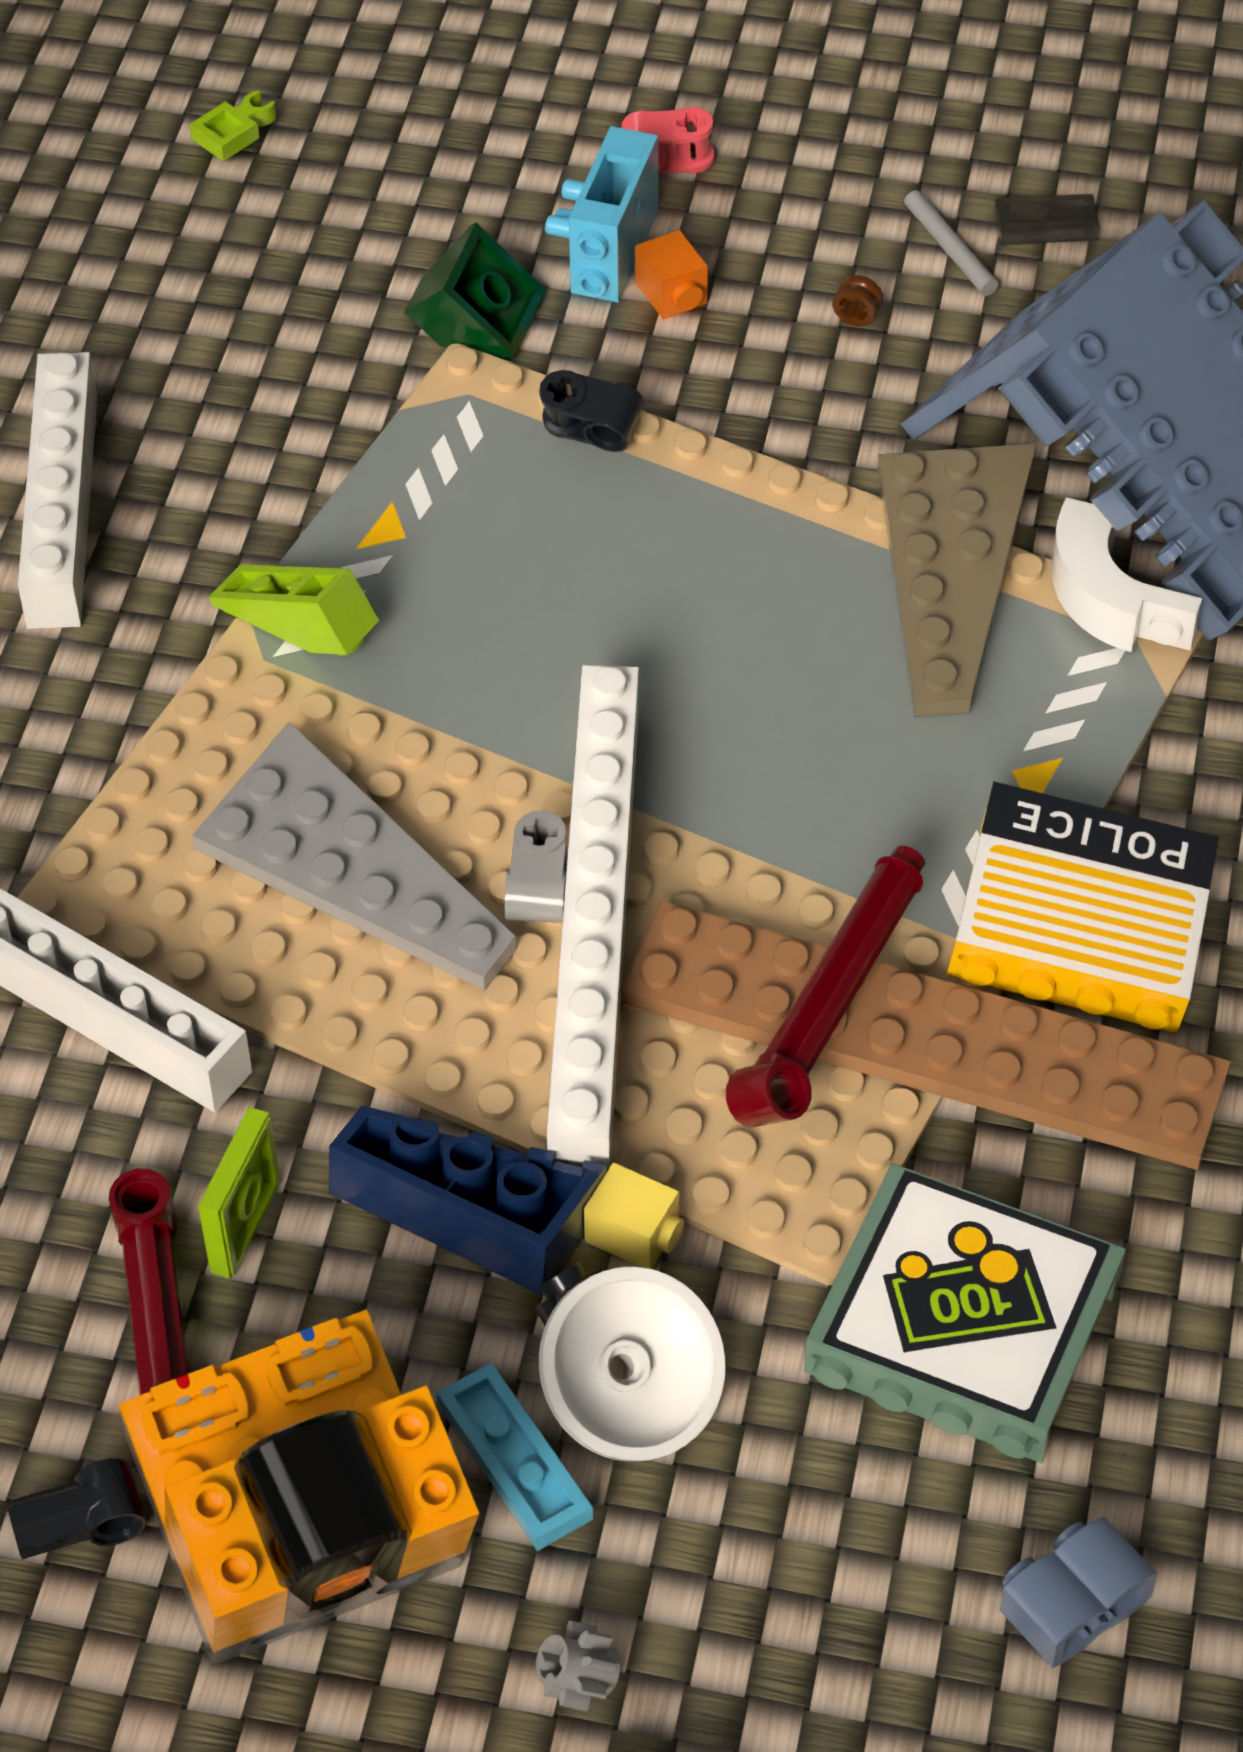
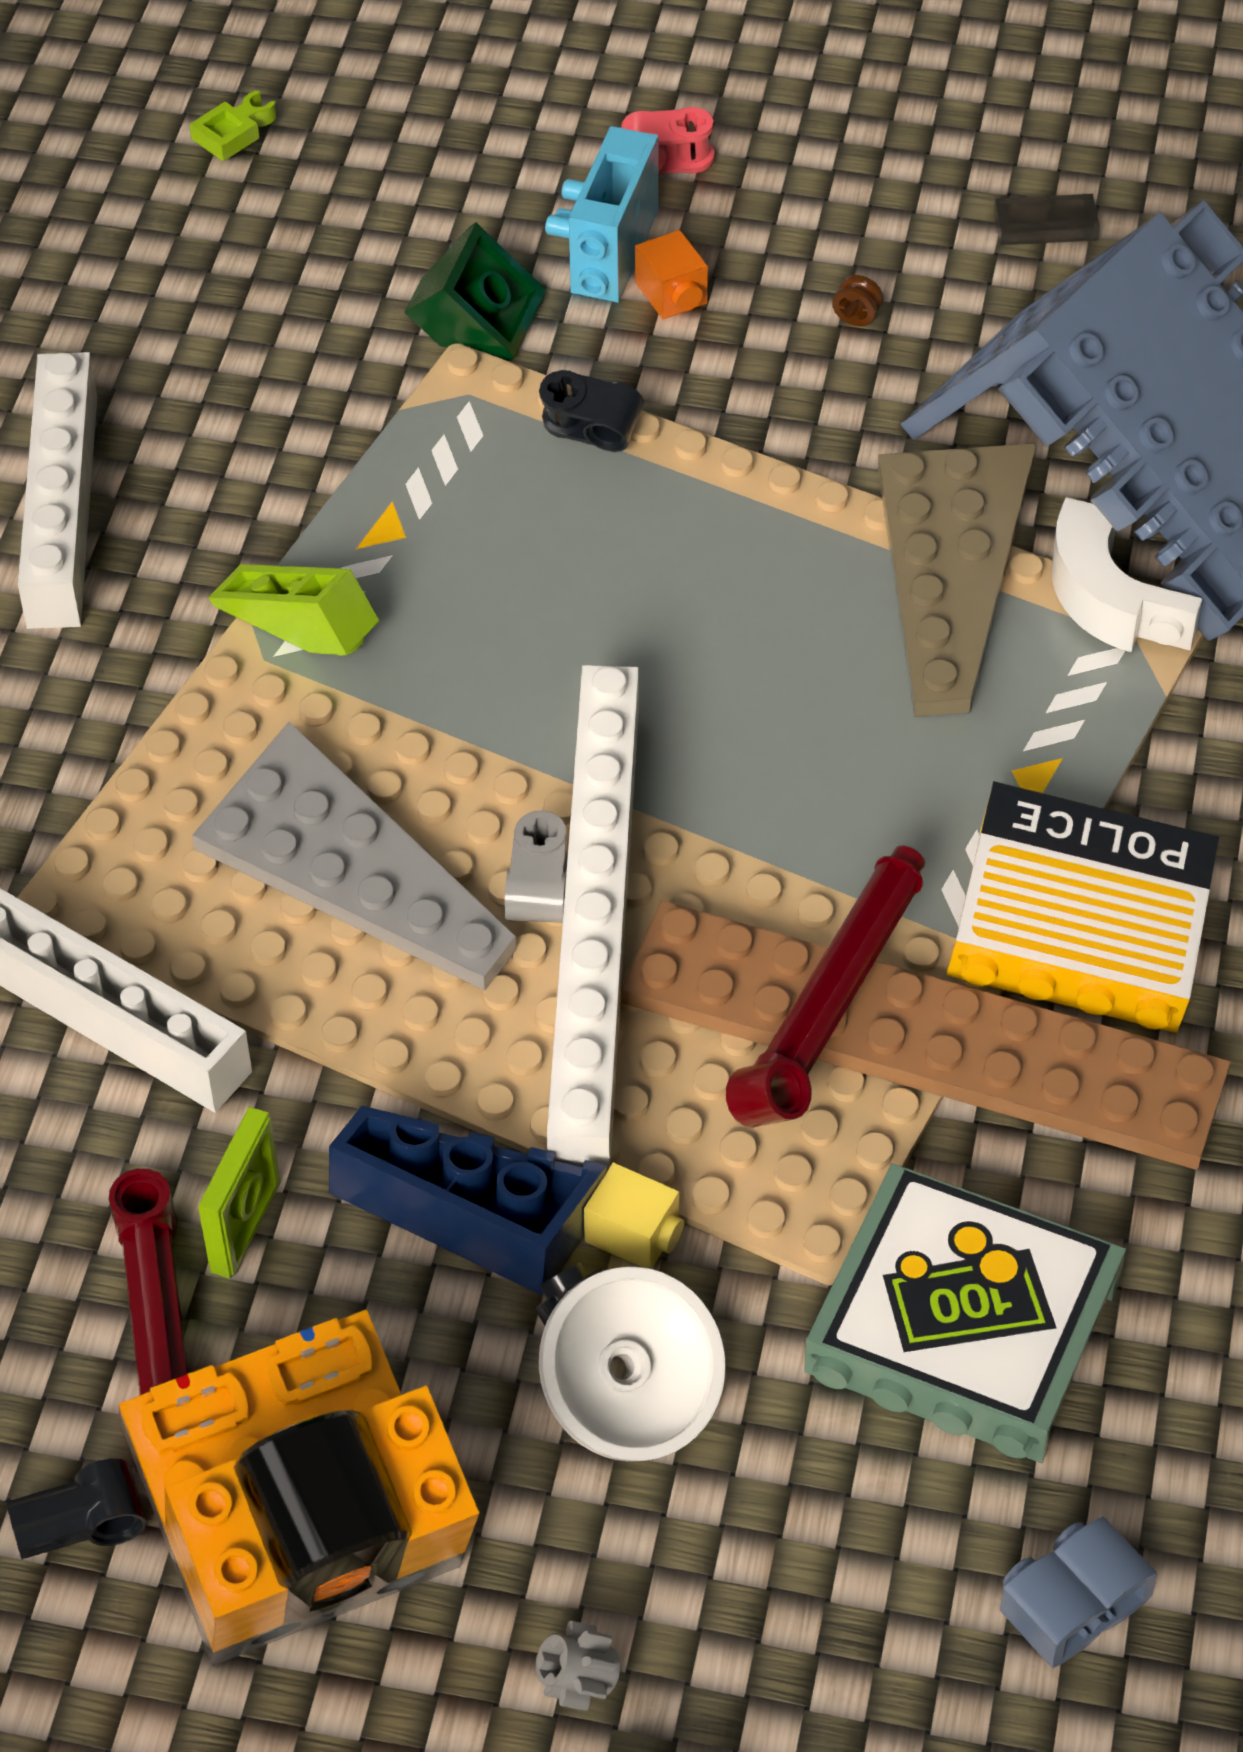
medium azure plate [436,1362,593,1551] -> none
light grey bar [904,190,999,296] -> none

